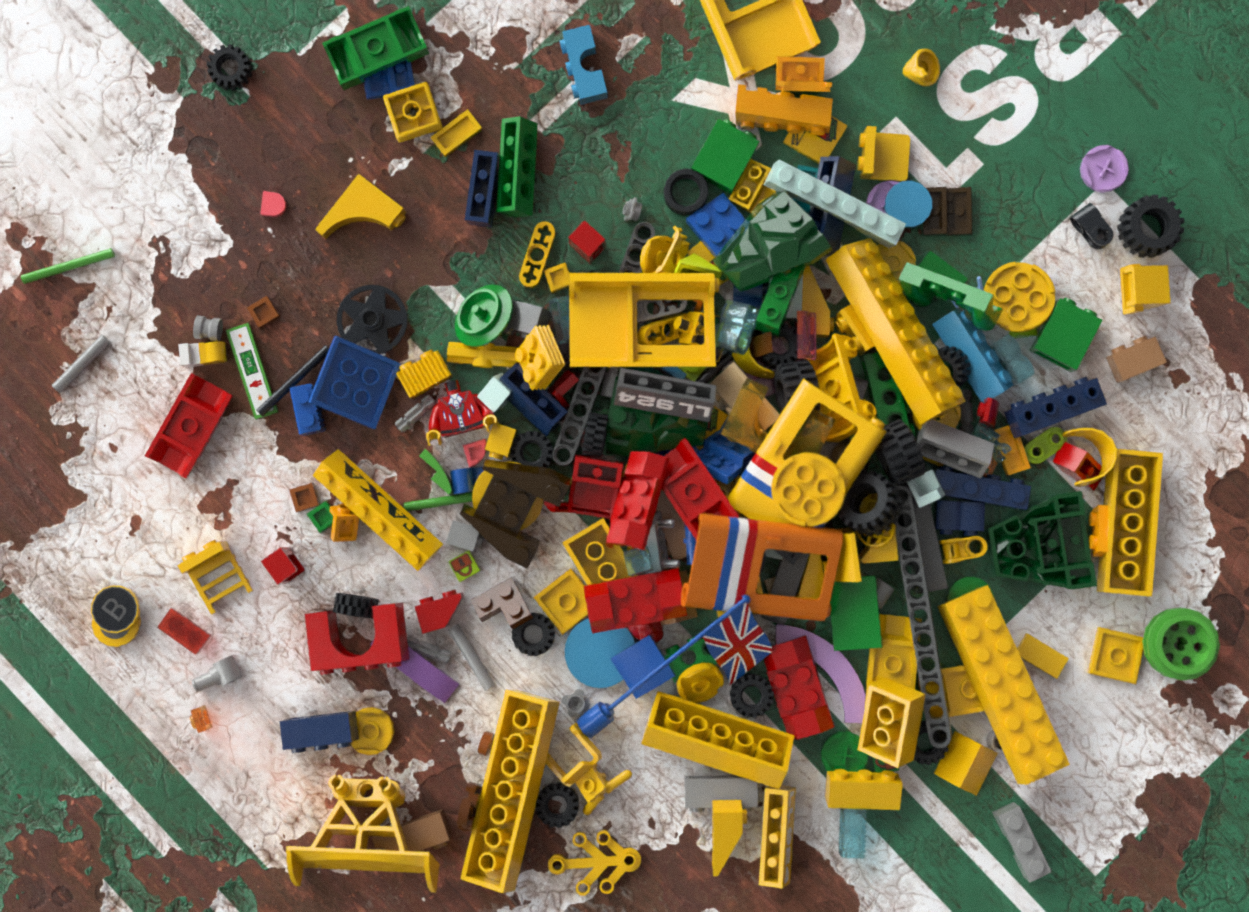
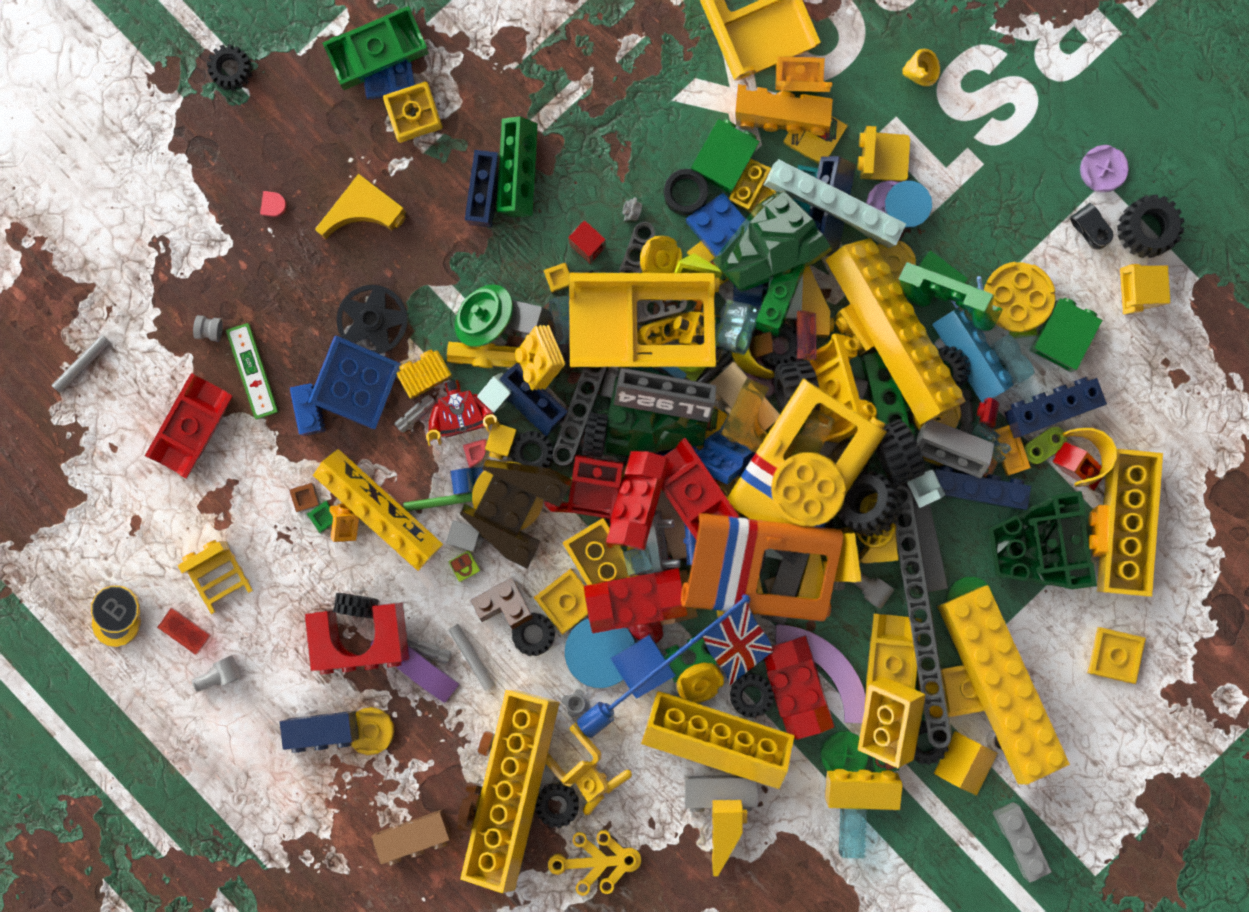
bright green bar [21,248,115,284] -> none
leg [178,341,227,368] -> none
clear orange plate [190,705,213,733] -> none
dark orange tile [247,296,280,329] -> none
black bar [256,345,329,417] -> none
red panel [261,547,305,585] -> none
yellow piece [286,775,440,892] -> none
red slope [414,589,464,634] -> none
bright green slope [419,449,453,495] -> none
yellow tile [430,109,483,158] -> none
yellow beam [519,221,556,289] -> none
red tile [547,370,579,410] -> none
dark azure arch [559,25,608,105] -> none
yellow piece [653,226,690,273] -> none
yellow brick [759,785,796,888] -> none
green tile [830,575,883,651] -> none
dark brown slope [923,187,973,236] -> none
dark blue brick [934,501,985,536] -> none
yellow piece [939,536,987,564] -> none
yellow tile [1017,633,1069,679] -> none
medium nougat brick [1106,335,1167,383] -> none
bright green wheel [1142,607,1220,681] -> none

